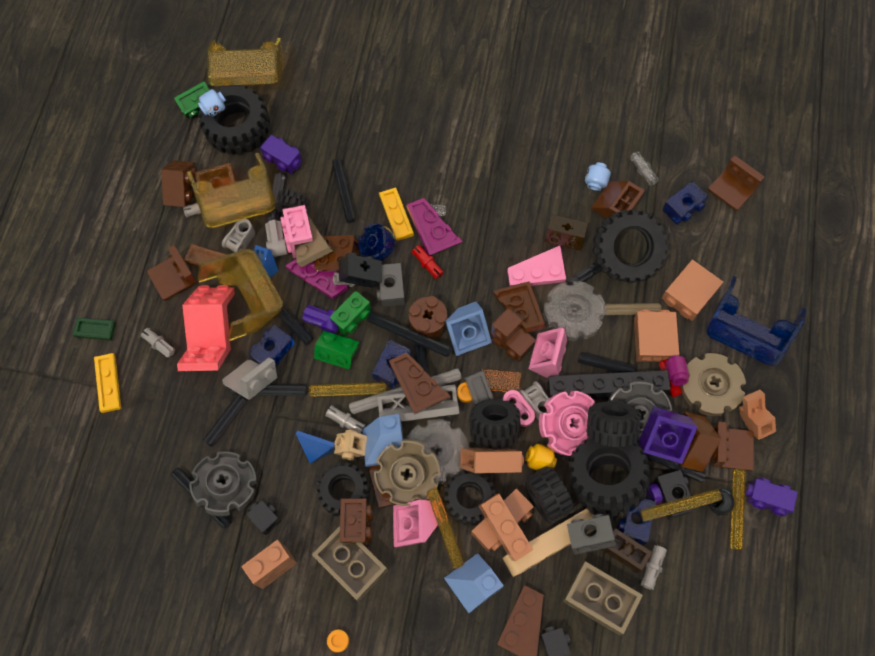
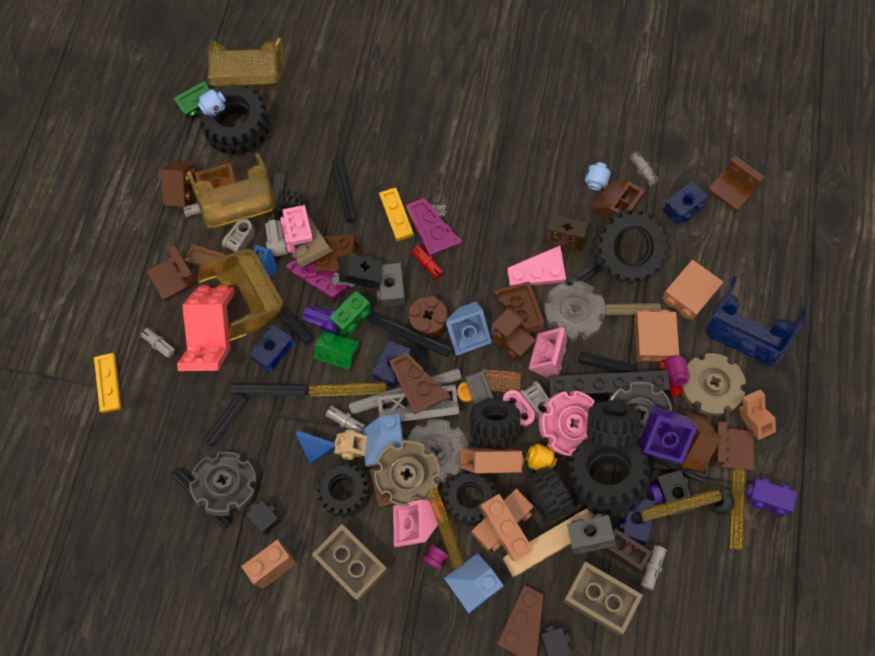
dark green tile [73,318,116,341] -> none
light grey bracket [222,358,277,400] -> none
dark purple brick [260,135,302,174] -> none
light orange tile [327,630,349,652] -> none
reddish brown bracket [340,499,373,547] -> none
clear blue cylinder [358,223,395,261] -> none
none -> magenta wheel [423,545,448,571]

